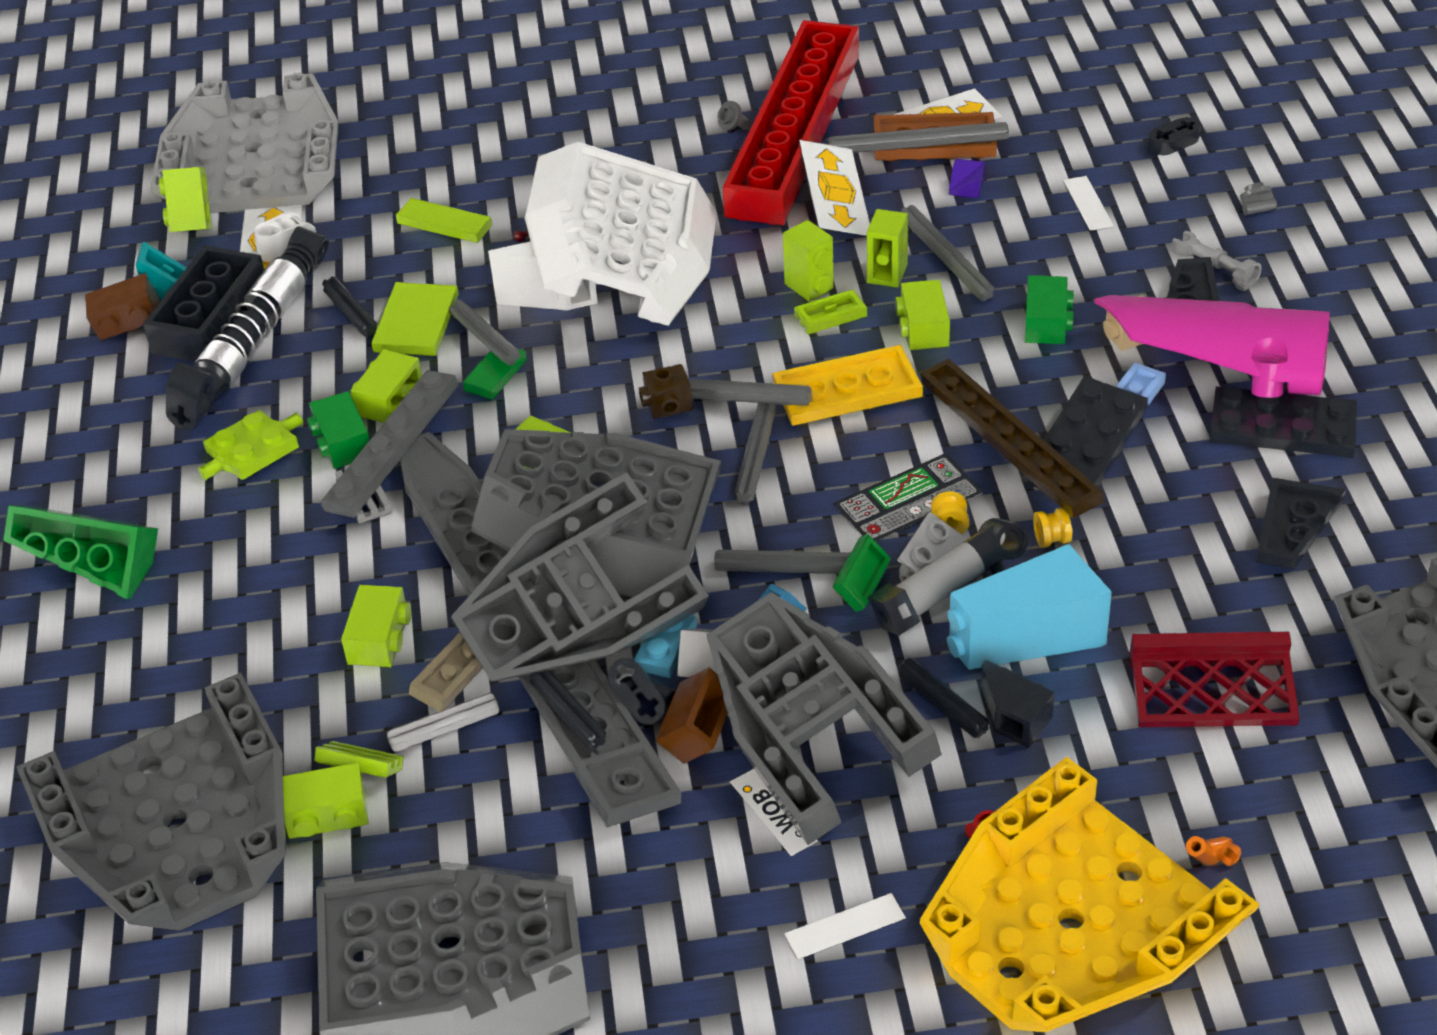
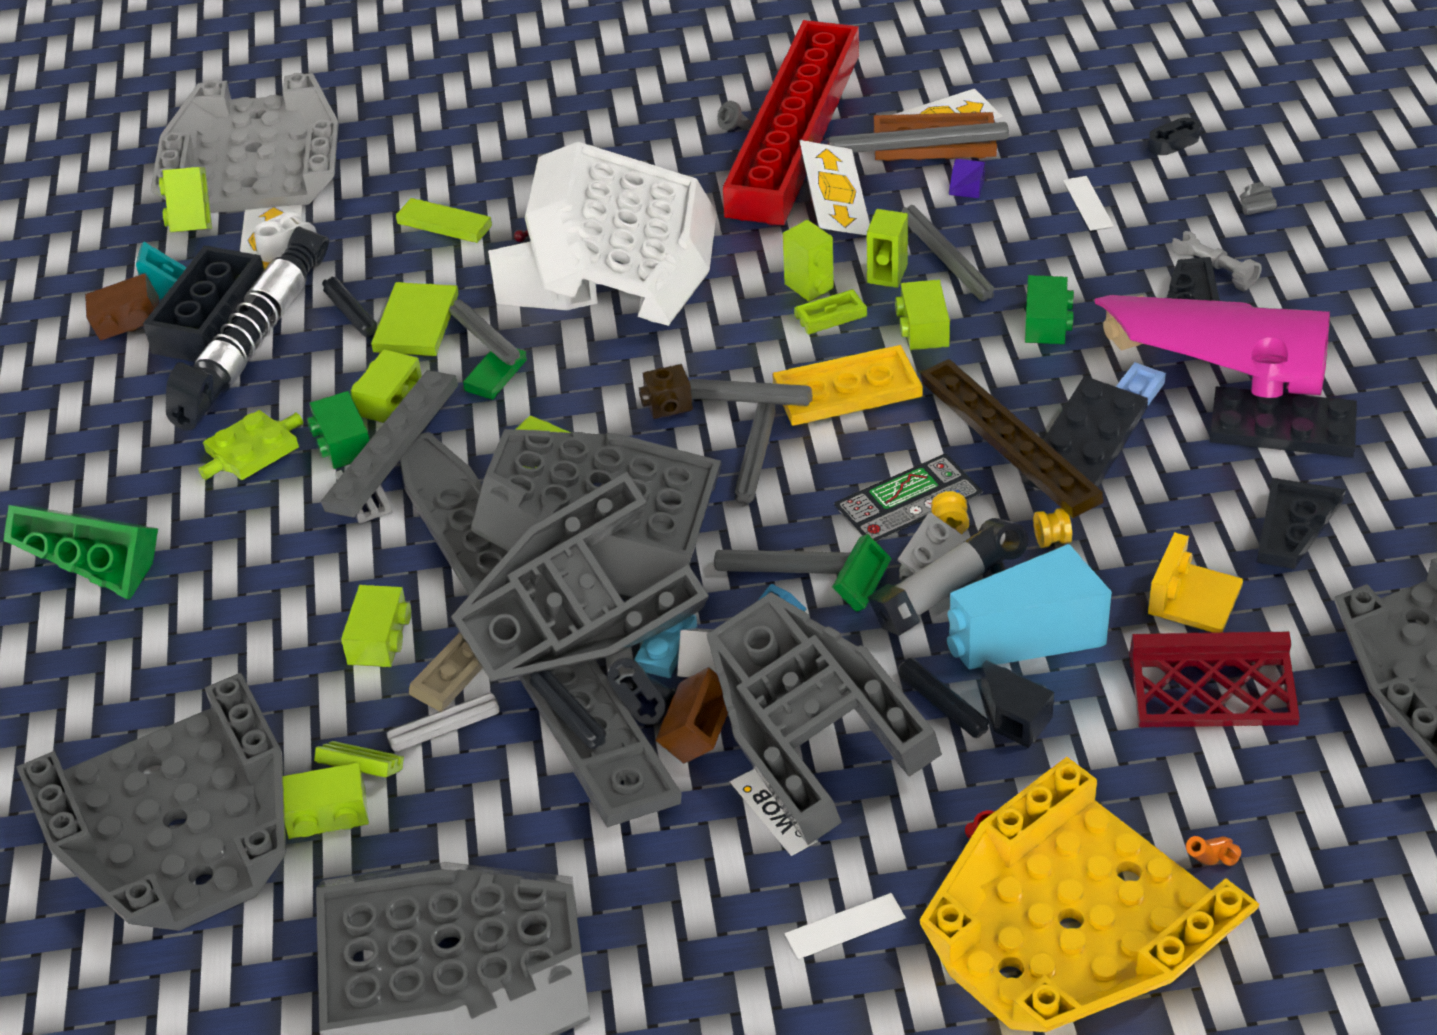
none -> yellow bracket [1148,532,1243,633]

